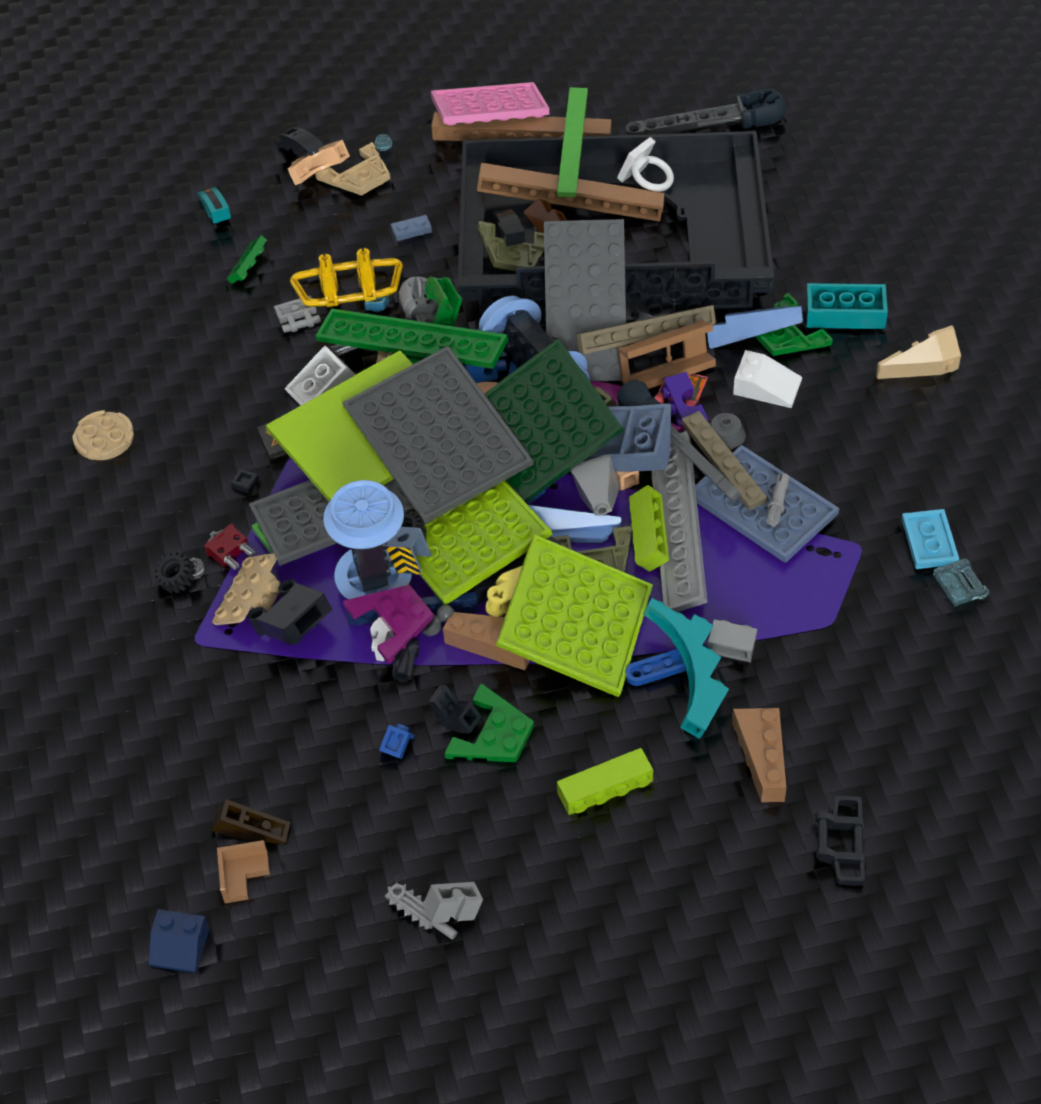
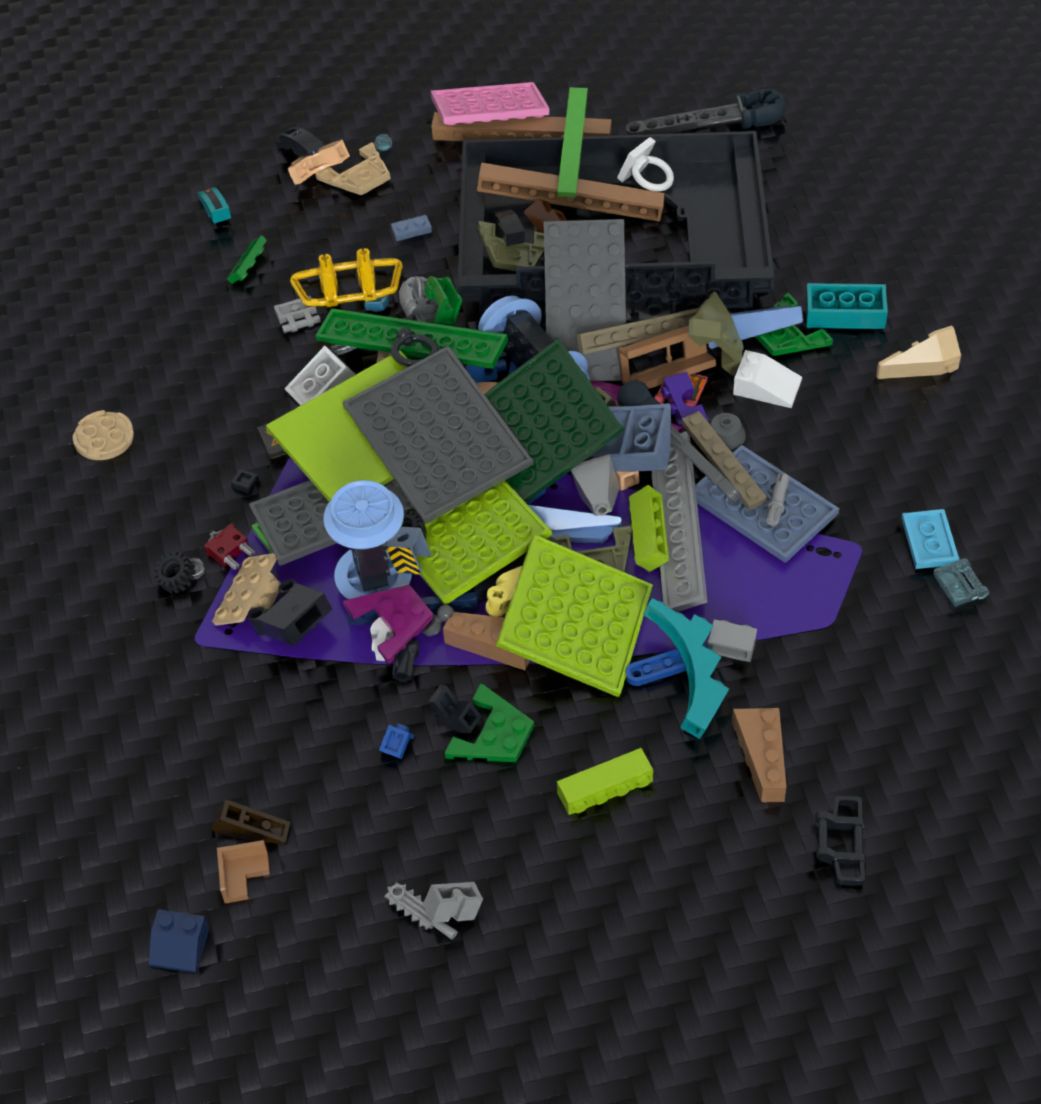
none -> black piece [391,328,439,367]
none -> olive wedge [689,291,743,376]

